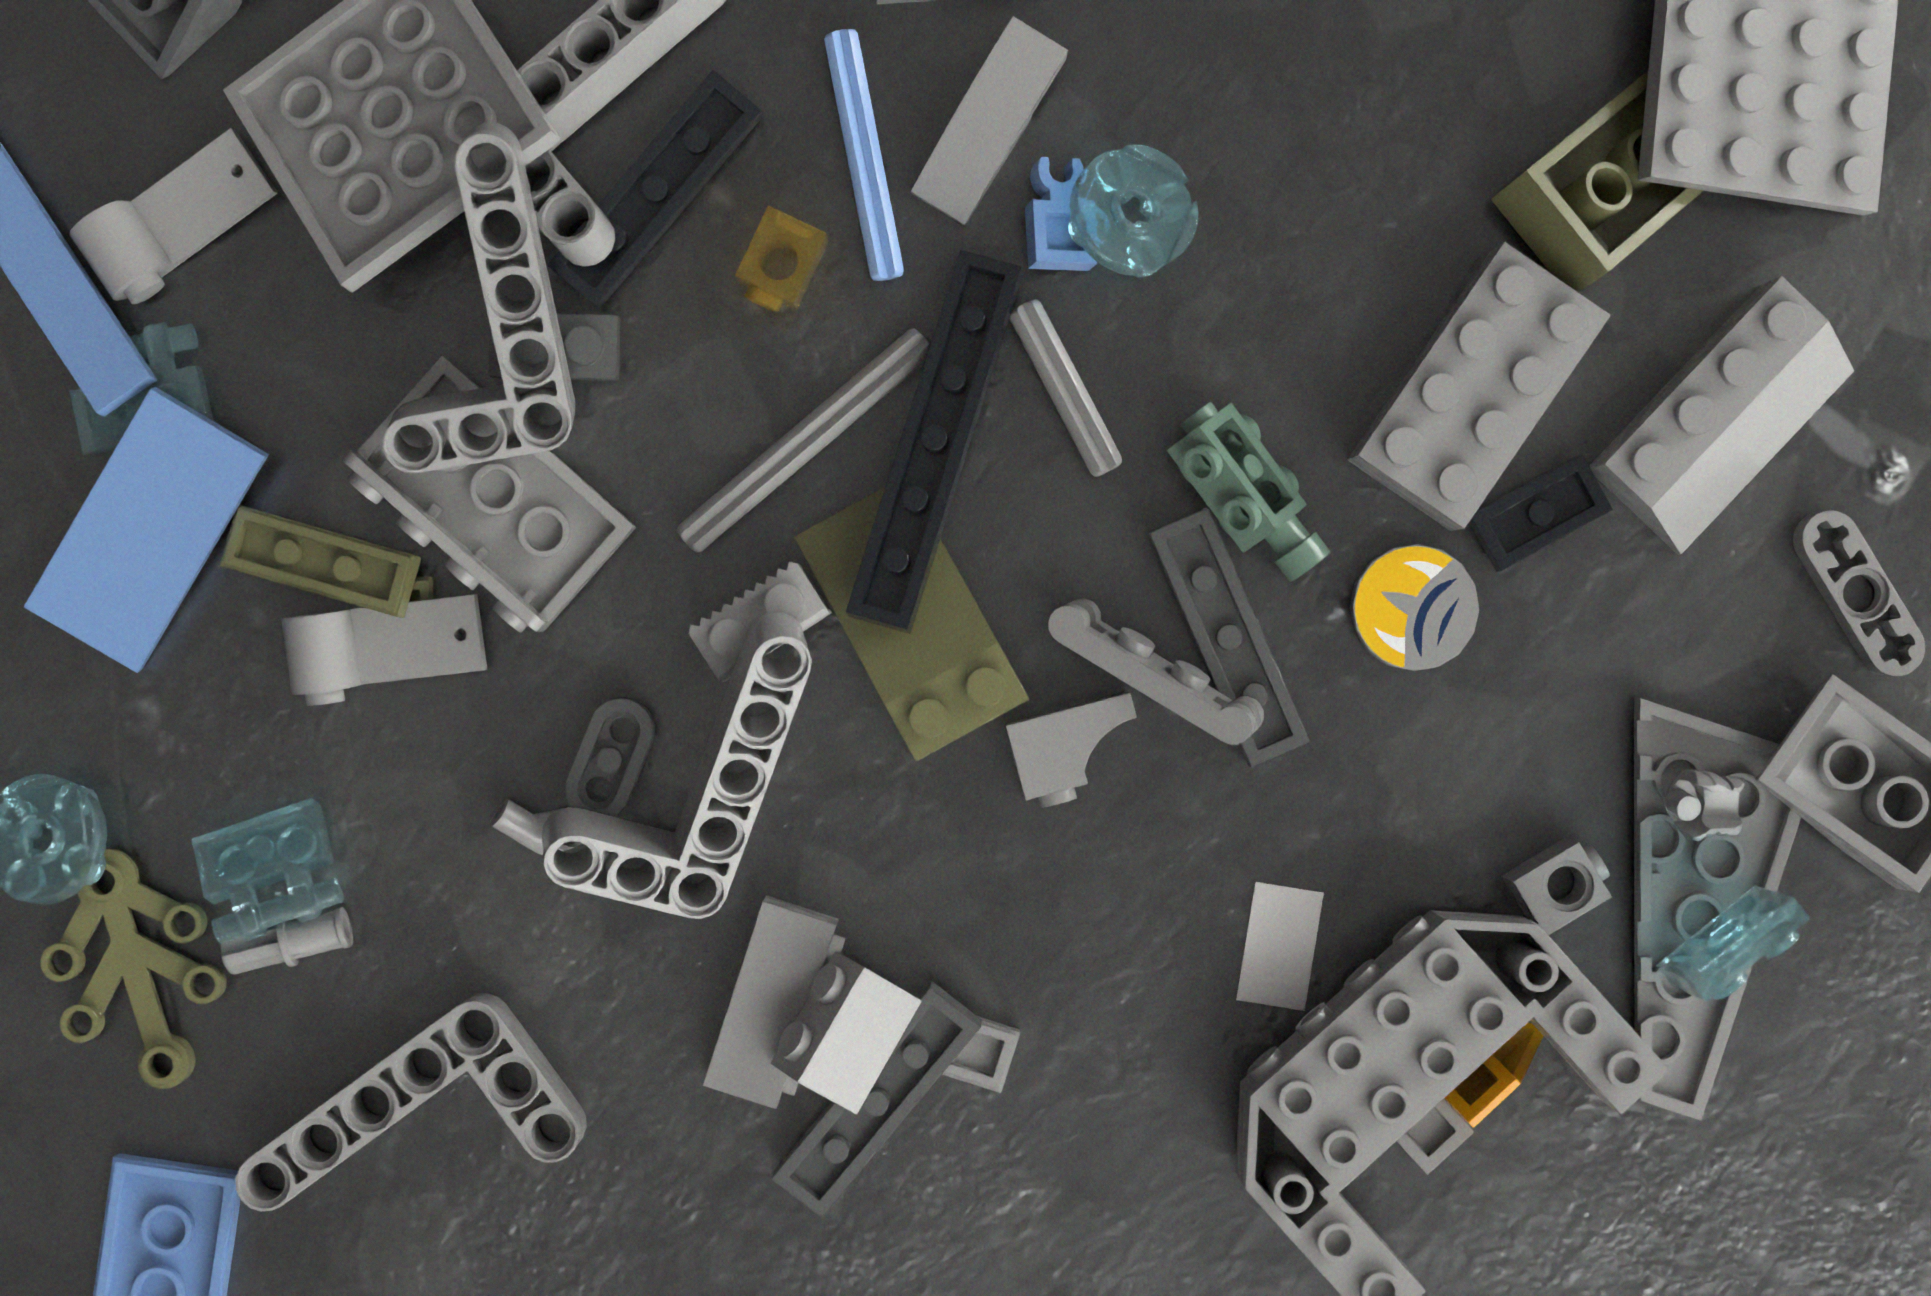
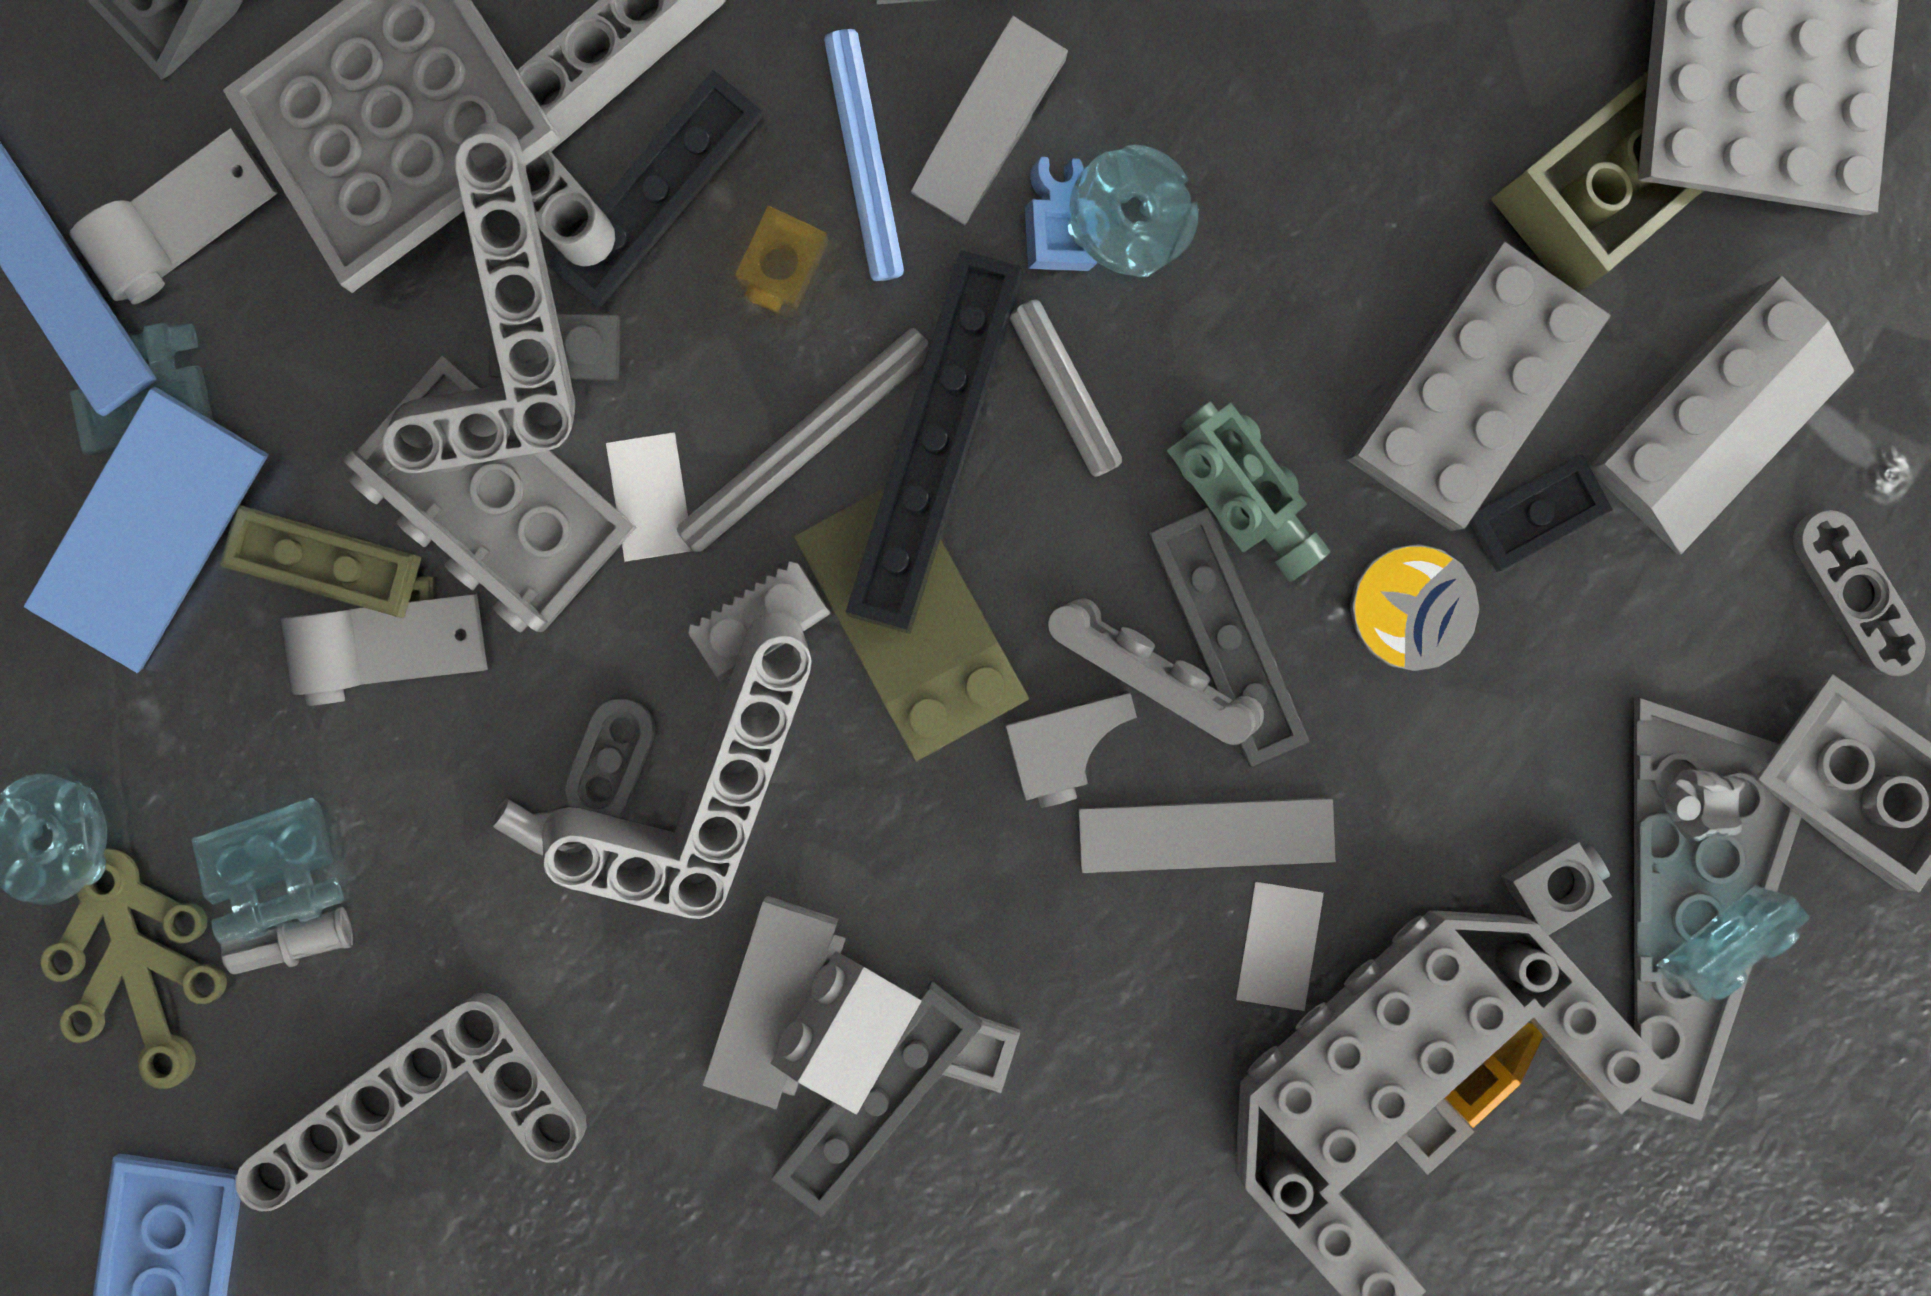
none -> white sticker [606,432,693,562]
none -> light grey tile [1078,798,1336,873]

